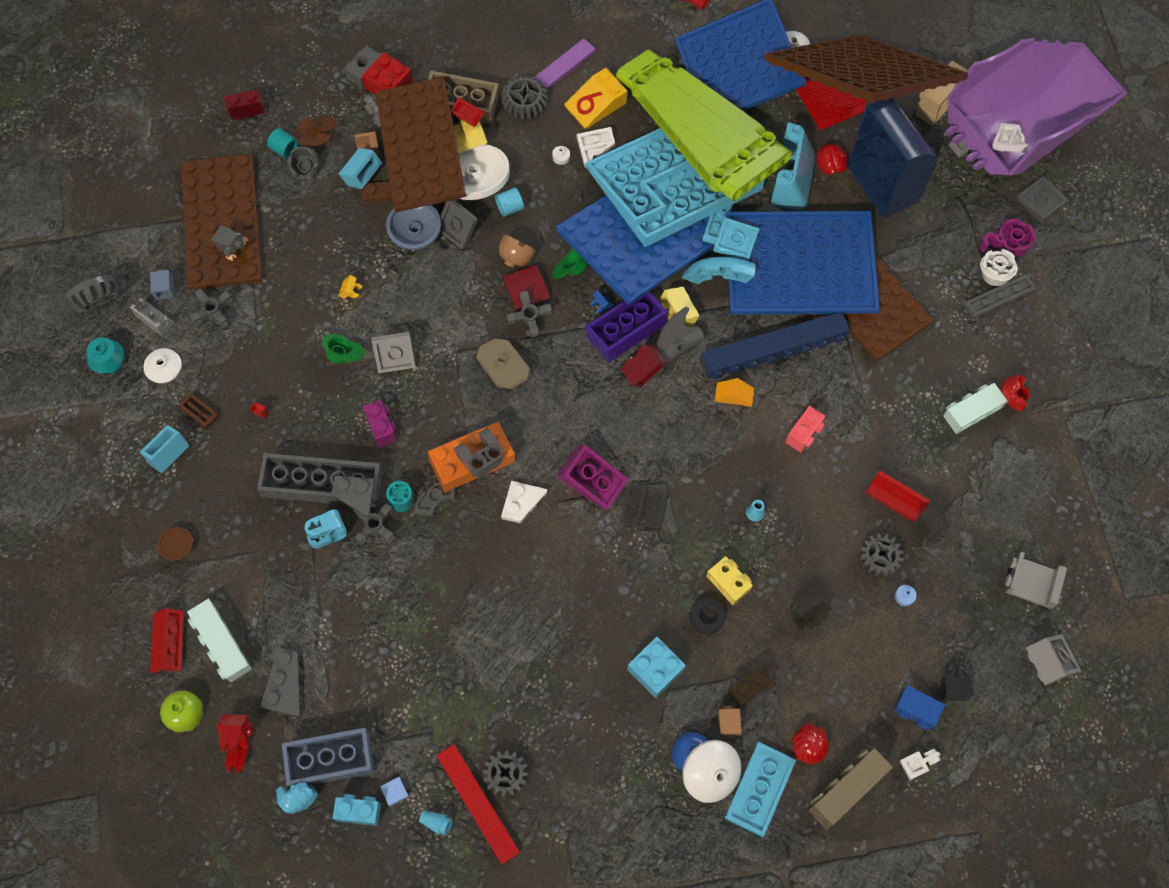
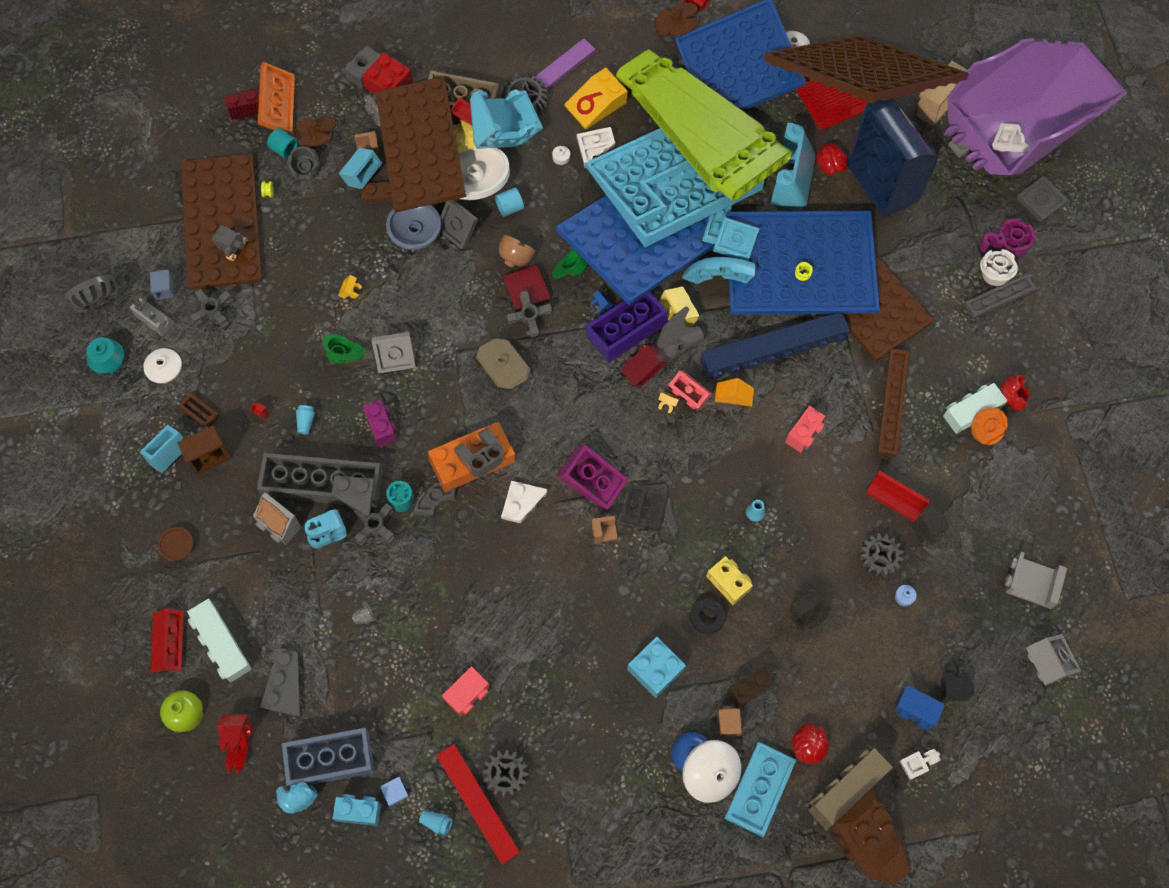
none -> reddish brown brick [177,426,231,475]
none -> slope [253,493,302,545]
none -> orange tile [258,62,295,135]
none -> neon yellow bush [261,181,274,198]
none -> medium azure cone [296,405,315,434]
none -> clear hose [352,606,374,624]
none -> coral brick [442,666,490,717]
none -> medium azure windscreen [470,90,543,149]
none -> medium nougat panel [592,516,617,543]
none -> reddish brown piece [656,2,699,37]
none -> yellow tile [658,391,681,414]
none -> coral brick [668,370,713,409]
none -> neon yellow bush [795,262,813,281]
none -> reddish brown slope [831,789,910,886]
none -> reddish brown plate [877,348,909,457]
none -> orange tile [971,407,1008,445]

